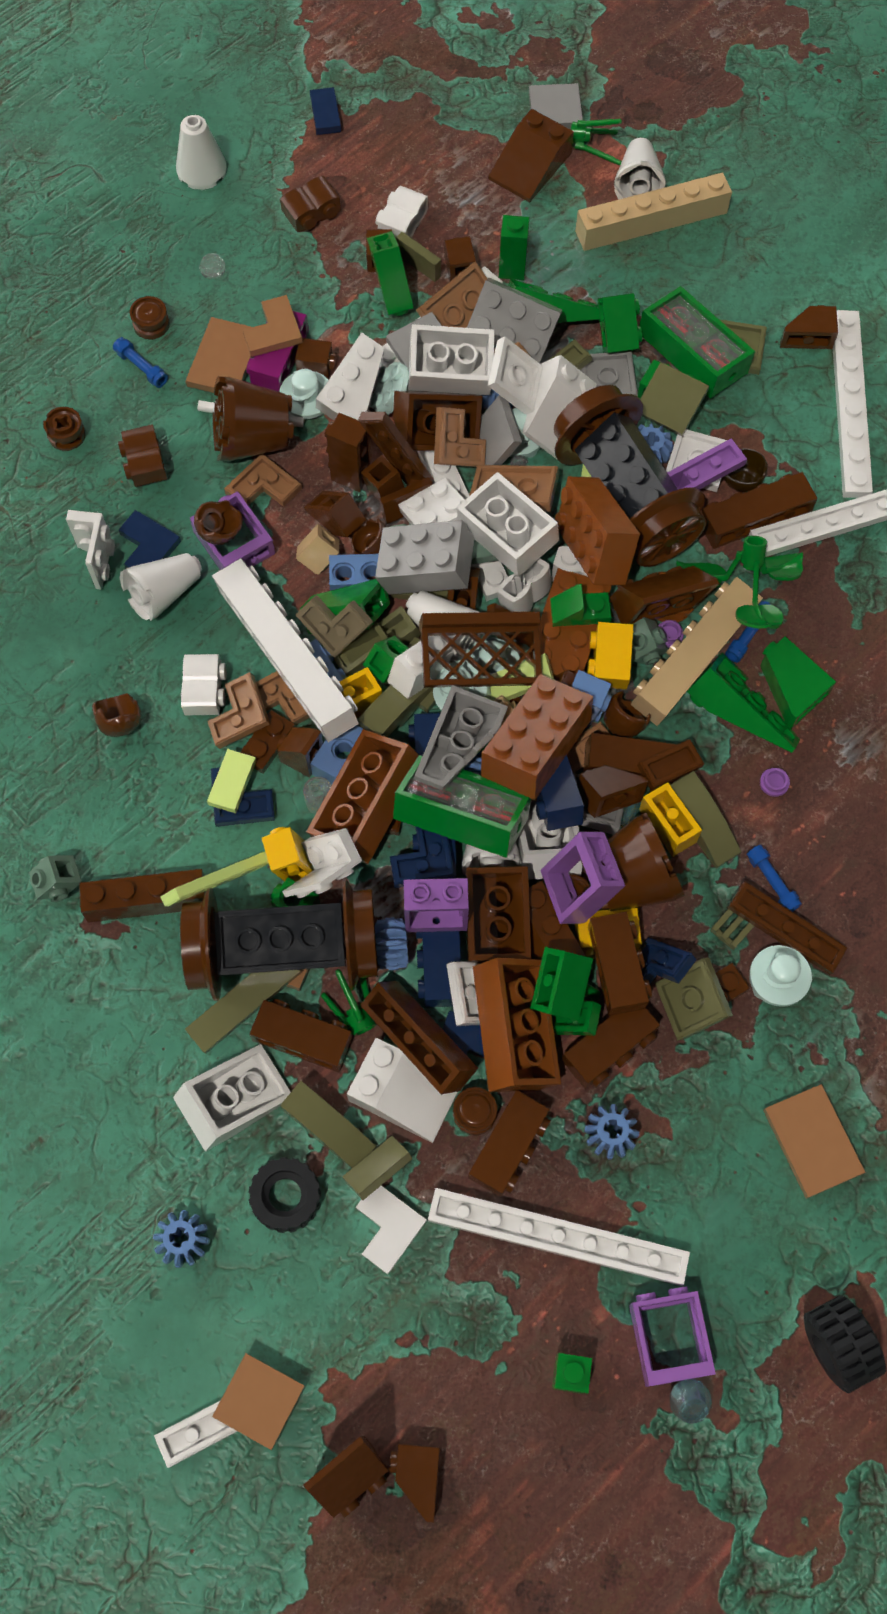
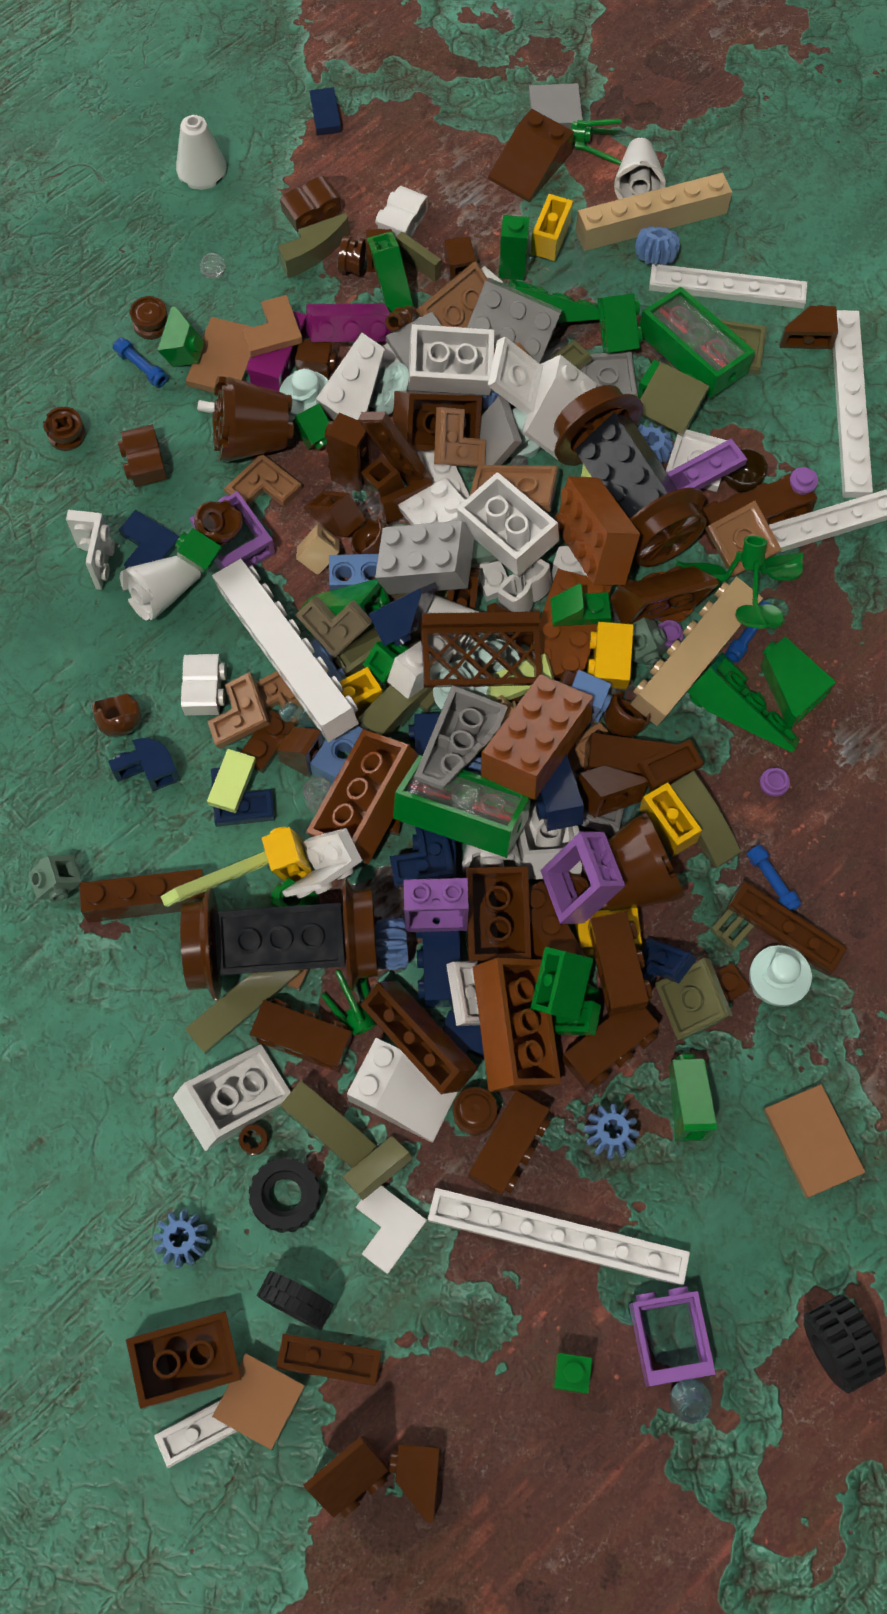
none -> dark blue brick [108,738,180,791]
none -> reddish brown slope [126,1311,241,1410]
none -> green slope [157,307,205,367]
none -> green brick [175,528,222,575]
none -> reddish brown bush [238,1125,269,1156]
none -> black tyre [256,1271,334,1331]
none -> reddish brown plate [276,1334,382,1386]
none -> olive slope [278,213,349,278]
none -> clear light blue arm [278,702,319,730]
none -> green brick [292,403,329,451]
none -> magenta brick [306,304,391,342]
none -> reddish brown wheel [338,235,366,276]
none -> dark blue slope [369,582,438,647]
none -> reddish brown pin [385,305,418,331]
none -> yellow brick [530,194,573,261]
none -> medium blue gear [635,226,680,266]
none -> white tile [649,264,807,309]
none -> green slope [669,1054,717,1142]
none -> medium nougat tile [705,501,782,577]
none -> medium lavender plate [790,467,818,495]

